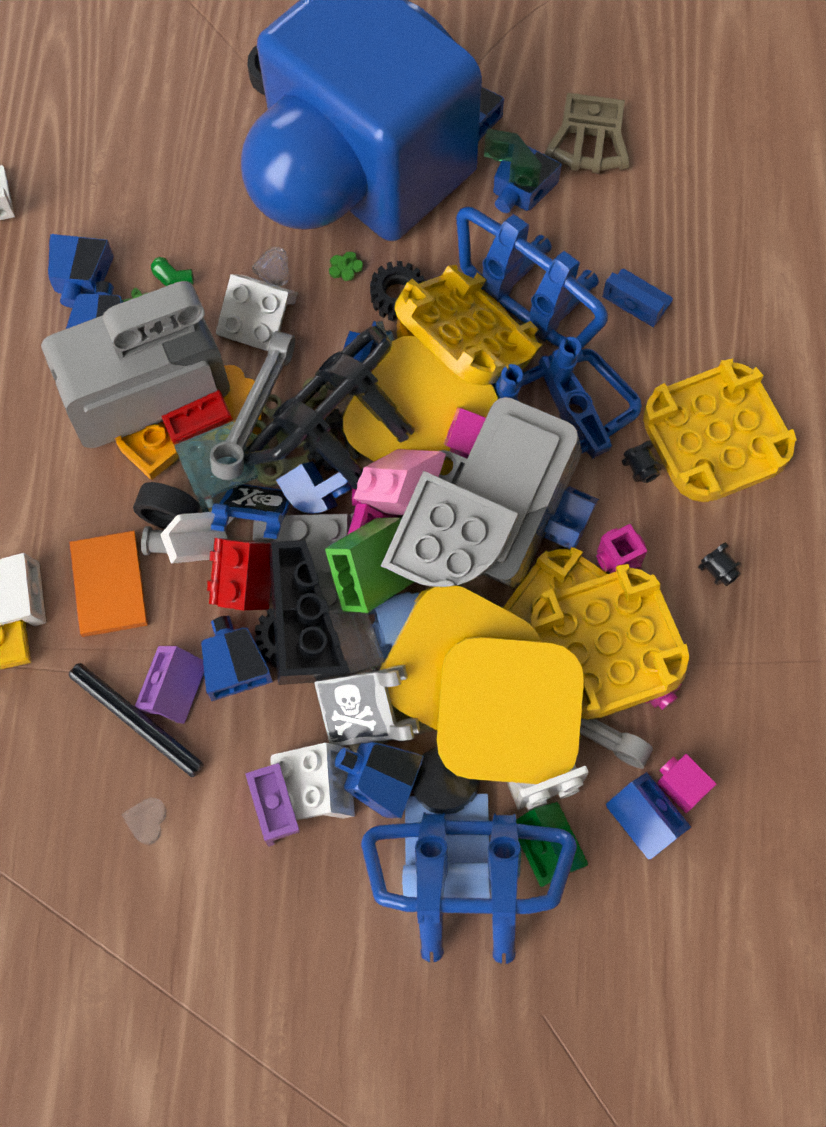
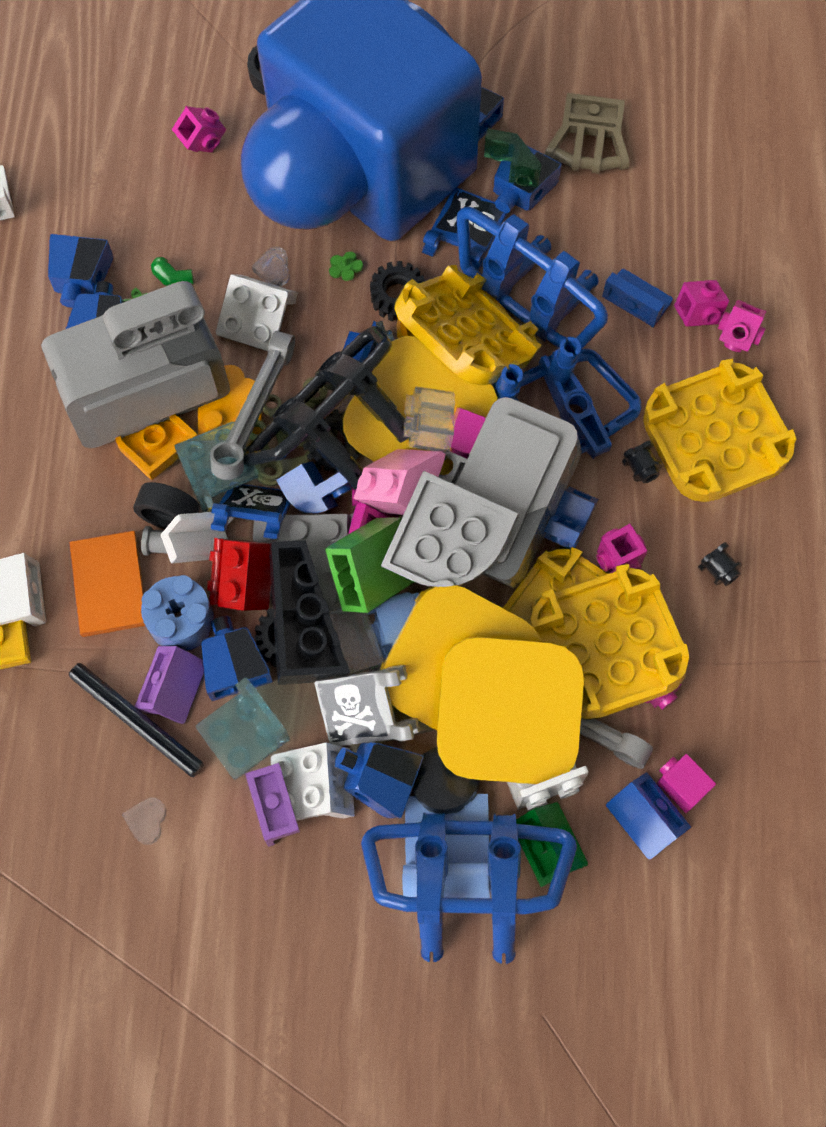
red plate [161,390,233,447] -> none
none -> medium blue brick [141,575,214,651]
none -> dark pink brick [172,106,227,153]
none -> clear light blue bracket [196,677,290,780]
none -> clear brick [403,386,455,453]
none -> flag [422,188,508,271]
none -> dark pink brick [674,280,729,327]
none -> dark pink brick [717,300,767,352]

